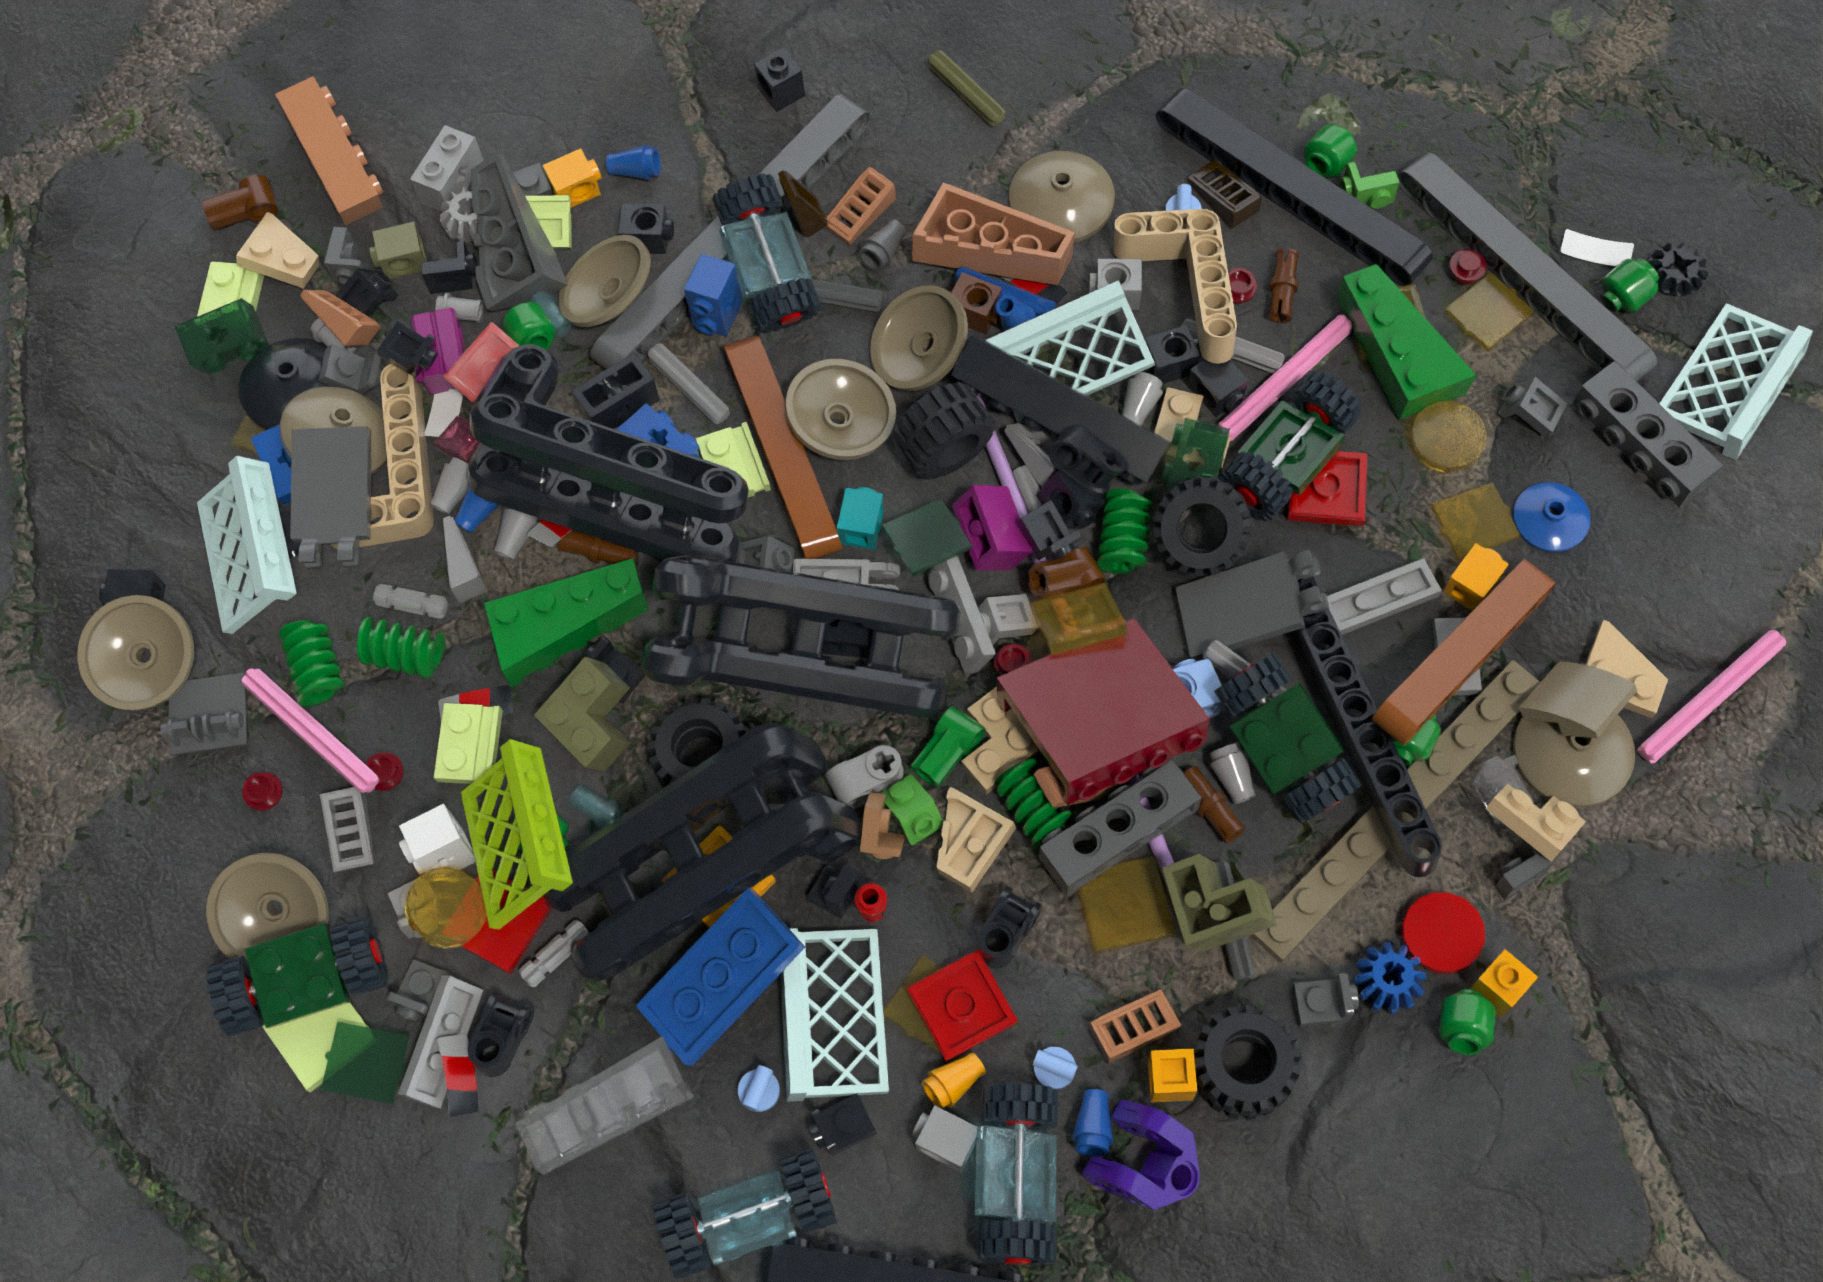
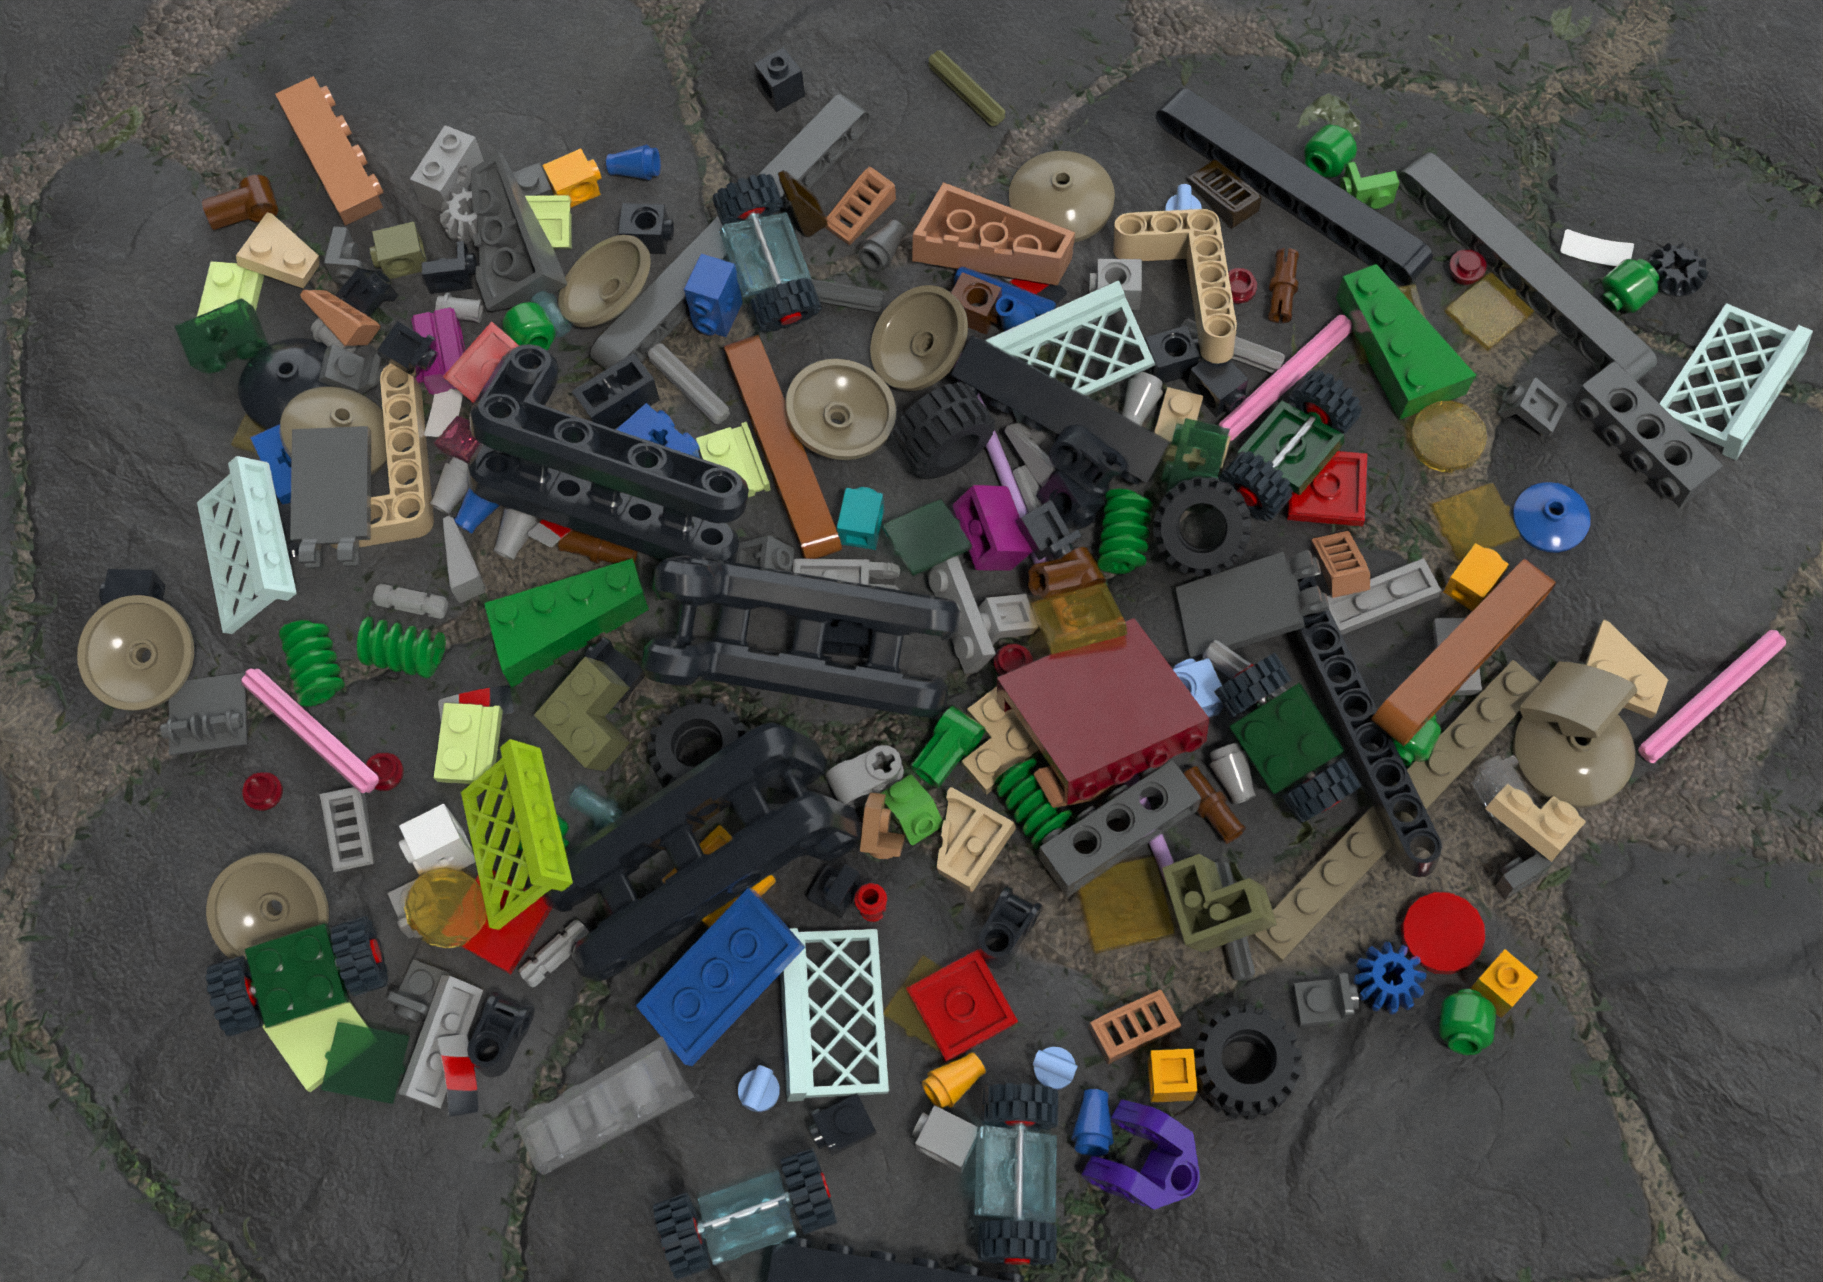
none -> nougat slope [1311,531,1370,598]

